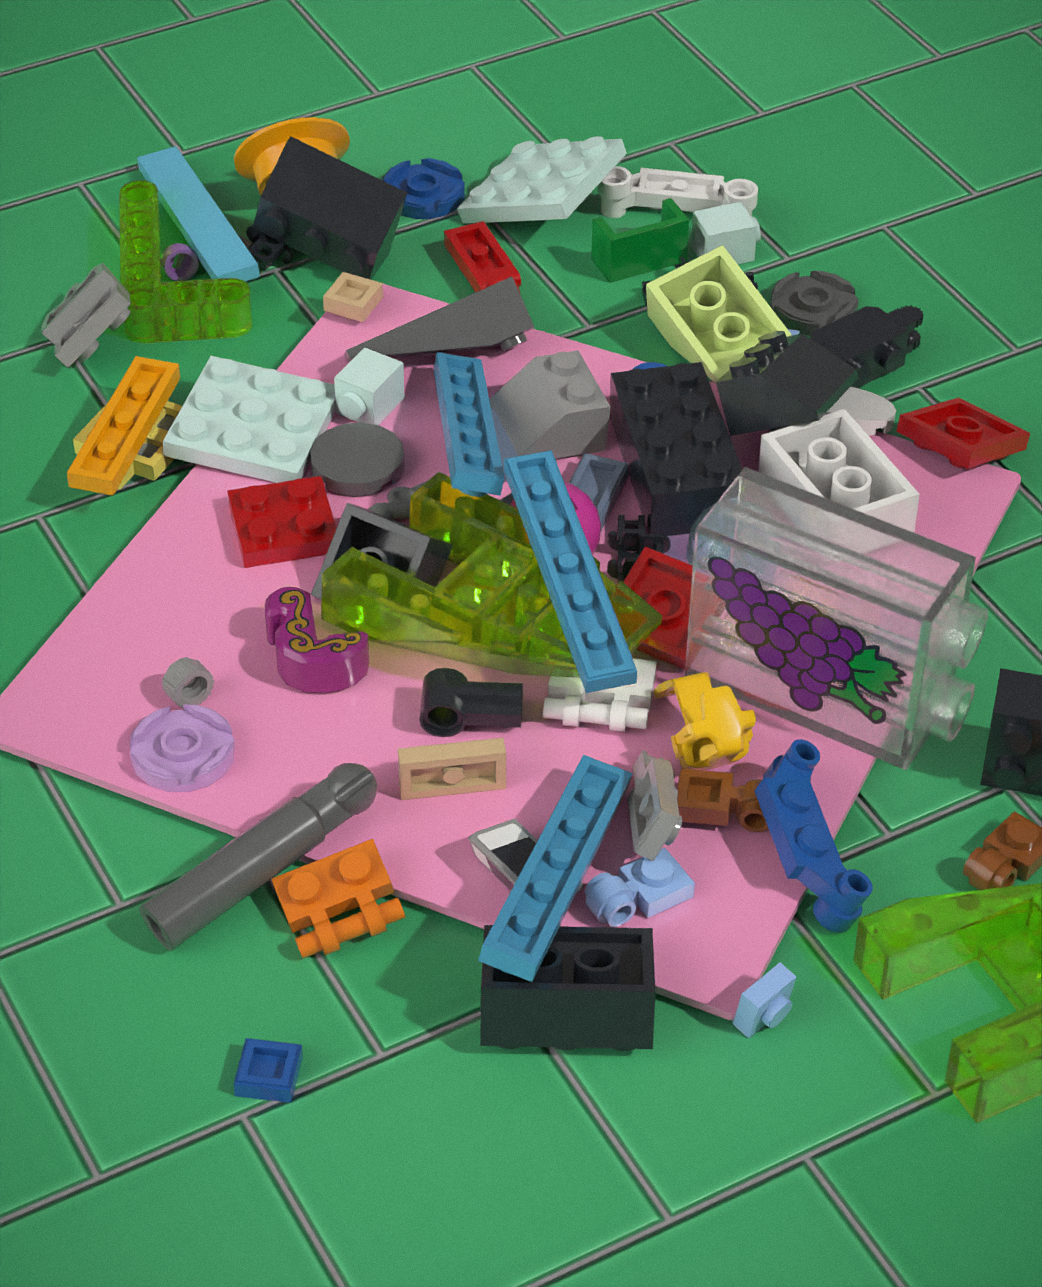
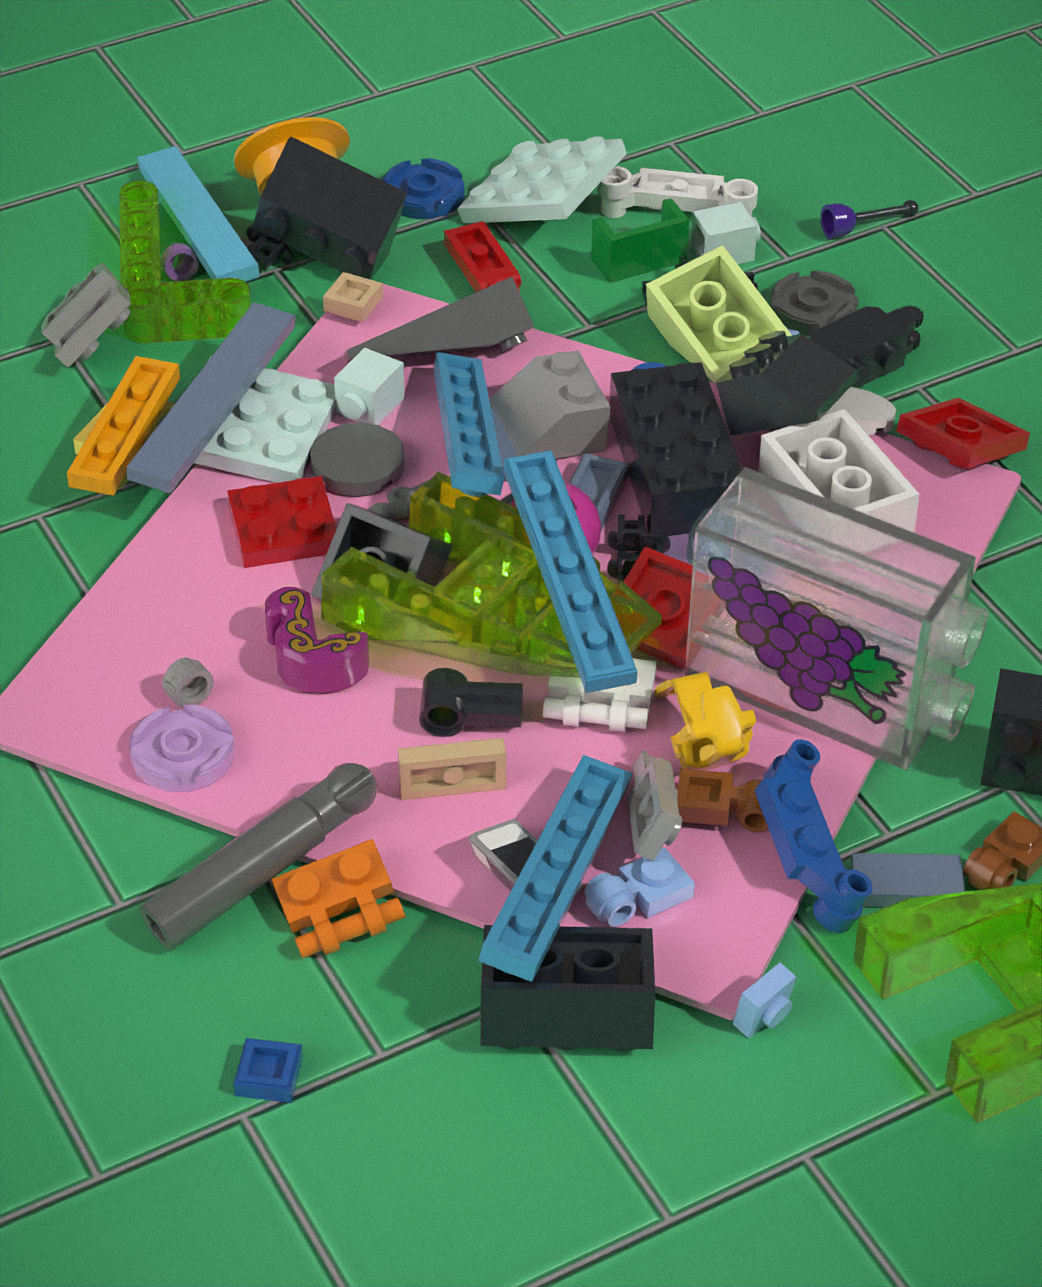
none -> sand blue tile [126,302,295,494]
none -> dark purple hinge [820,200,919,239]
none -> sand blue tile [850,853,965,908]

